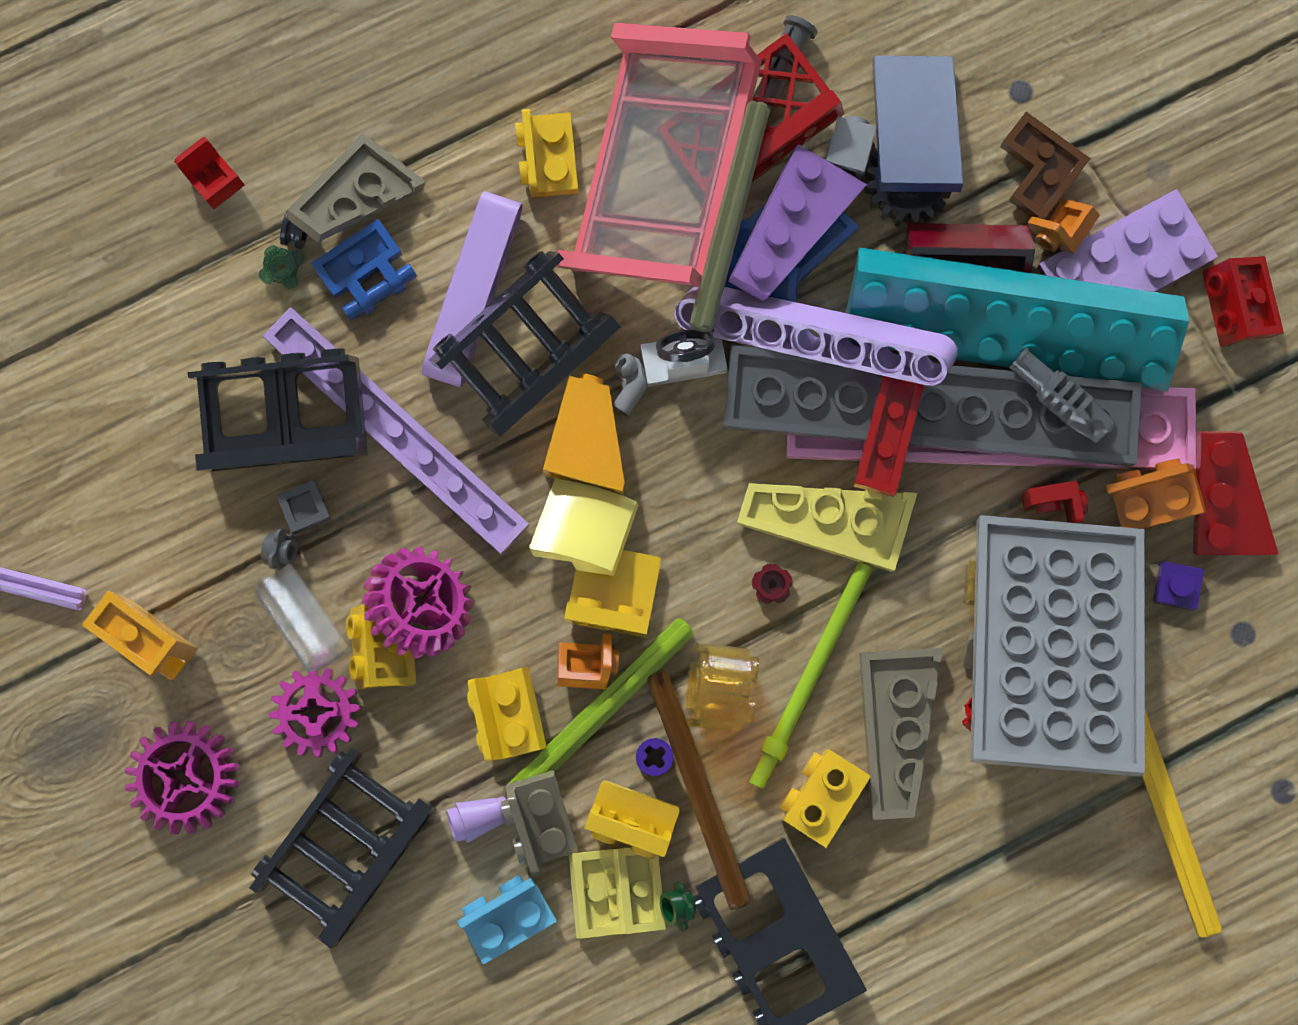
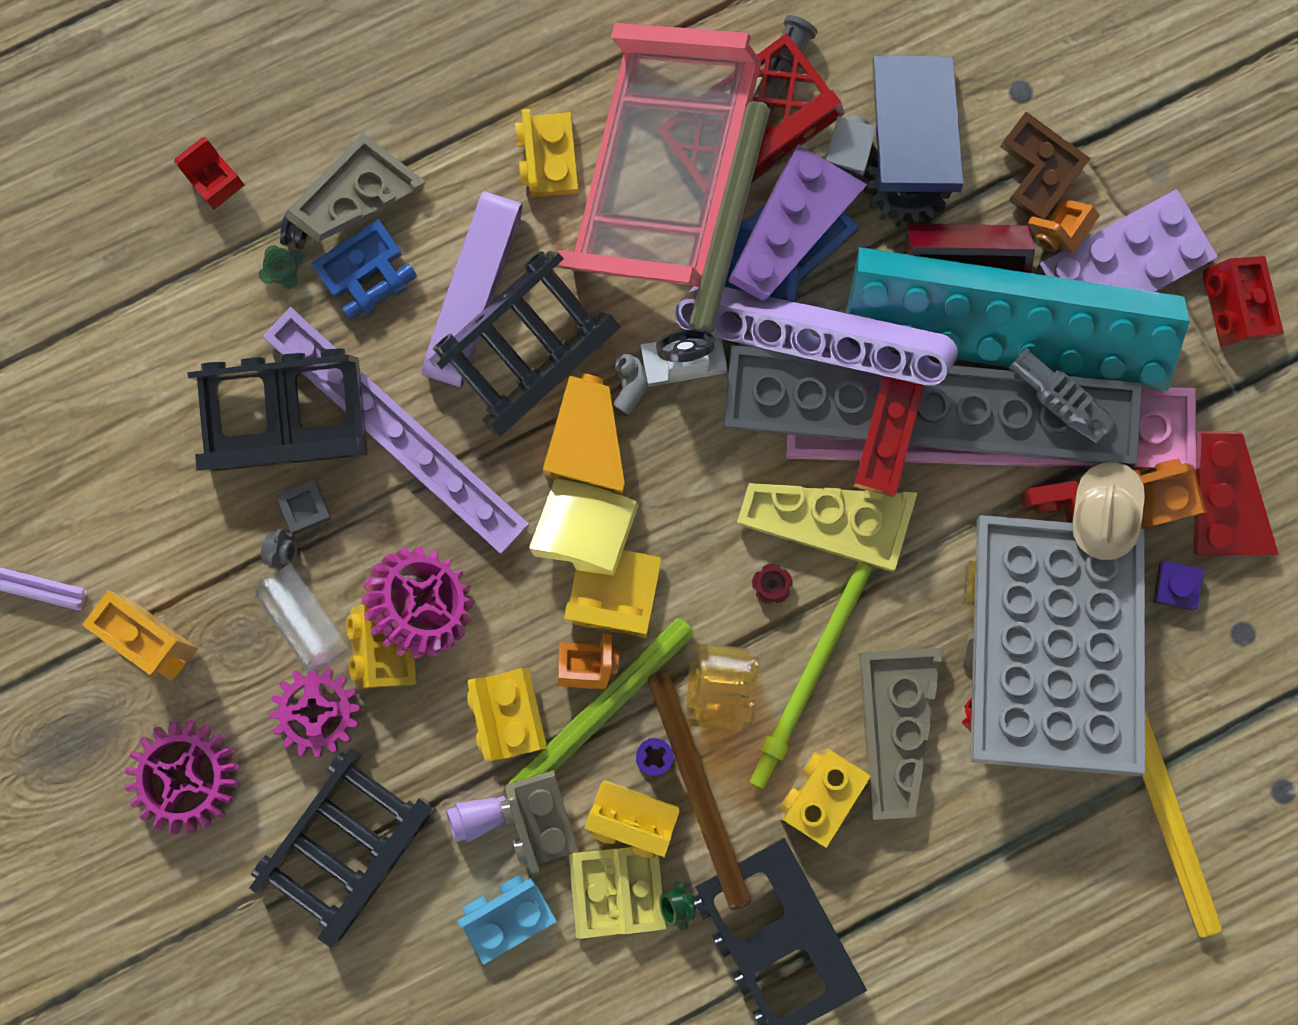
none -> tan piece [1073,462,1145,560]

